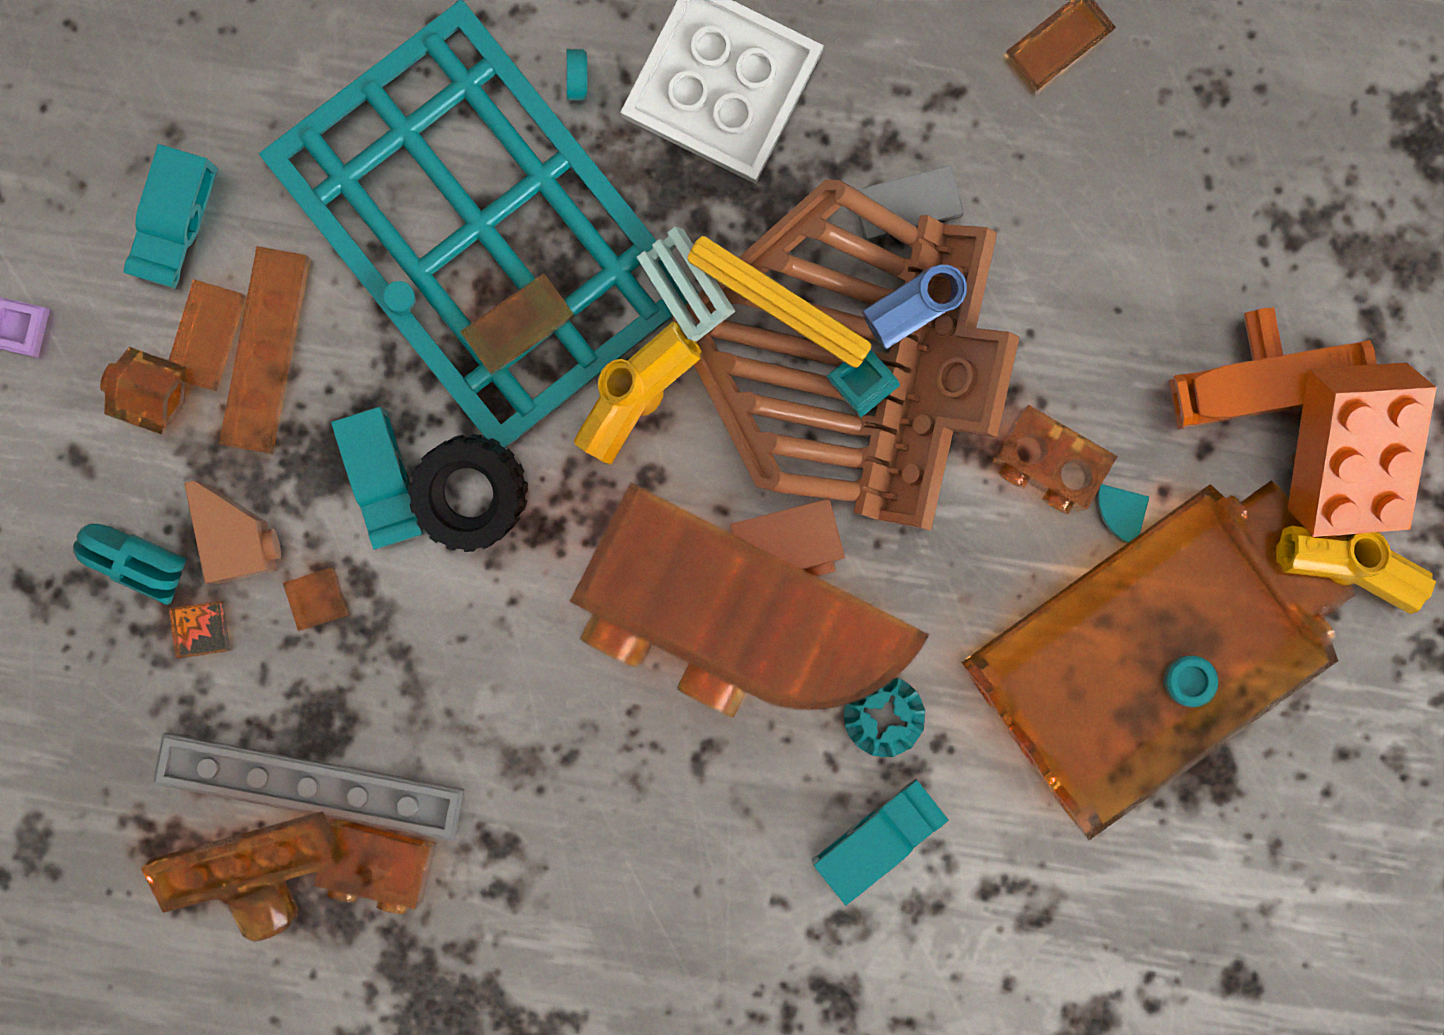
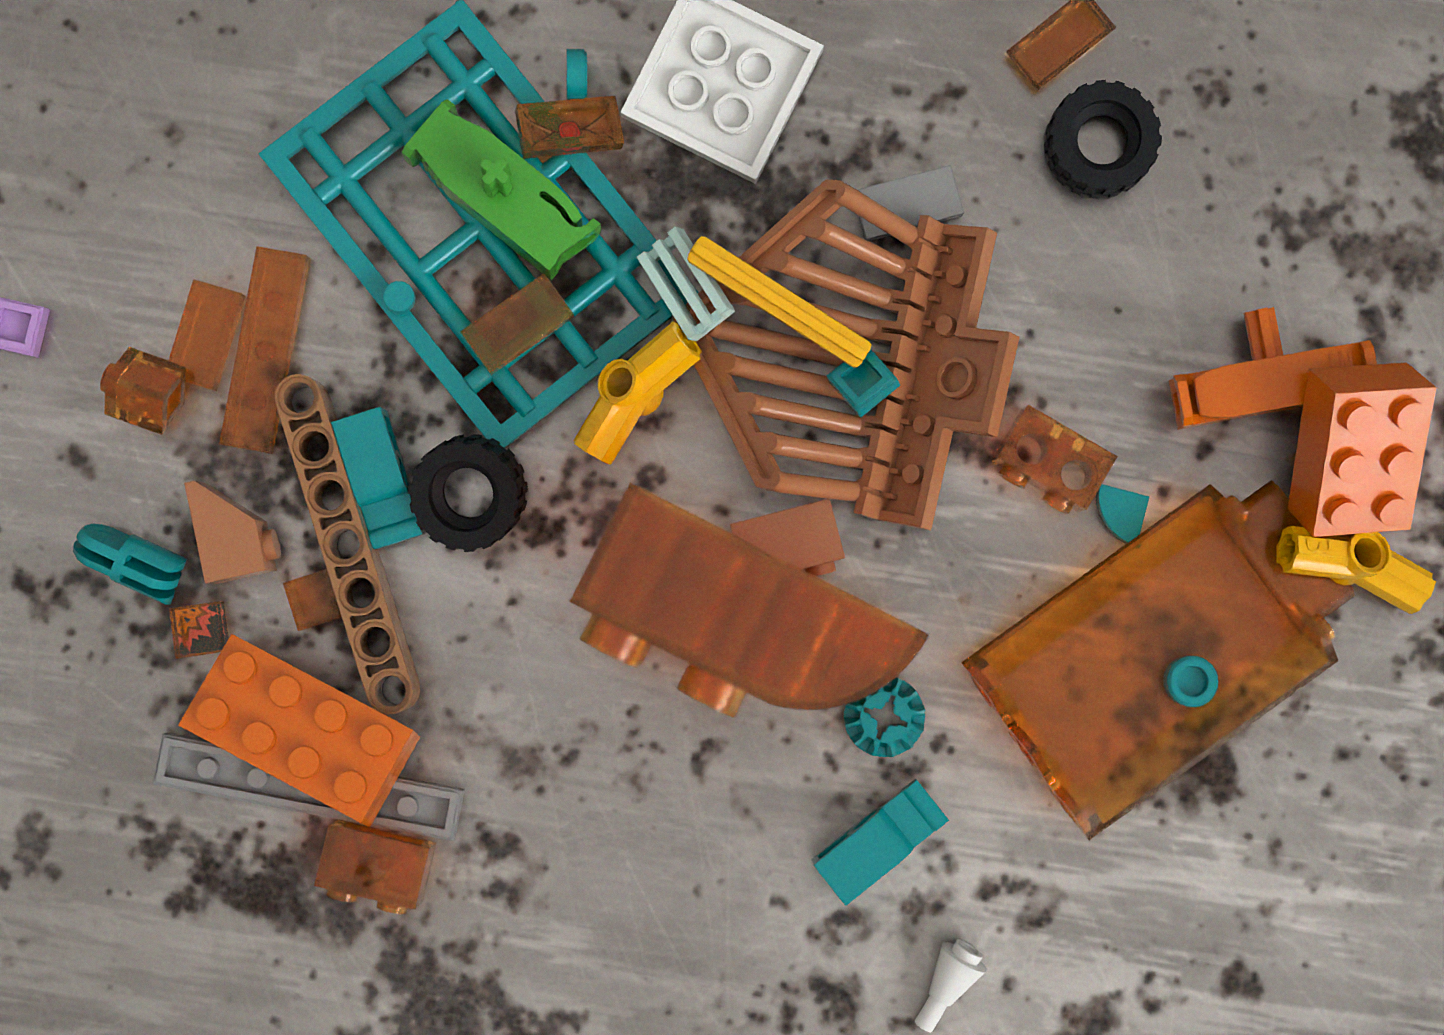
teal piece [123,144,218,289] -> none
clear orange plate [141,811,344,942] -> none
medium blue piece [861,265,967,349] -> none
none -> orange brick [178,634,420,828]
none -> medium nougat beam [275,374,420,715]
none -> bright green piece [402,99,601,280]
none -> clear orange tile [515,95,624,159]
none -> white cone [915,939,987,1033]
none -> black tyre [1044,80,1162,199]

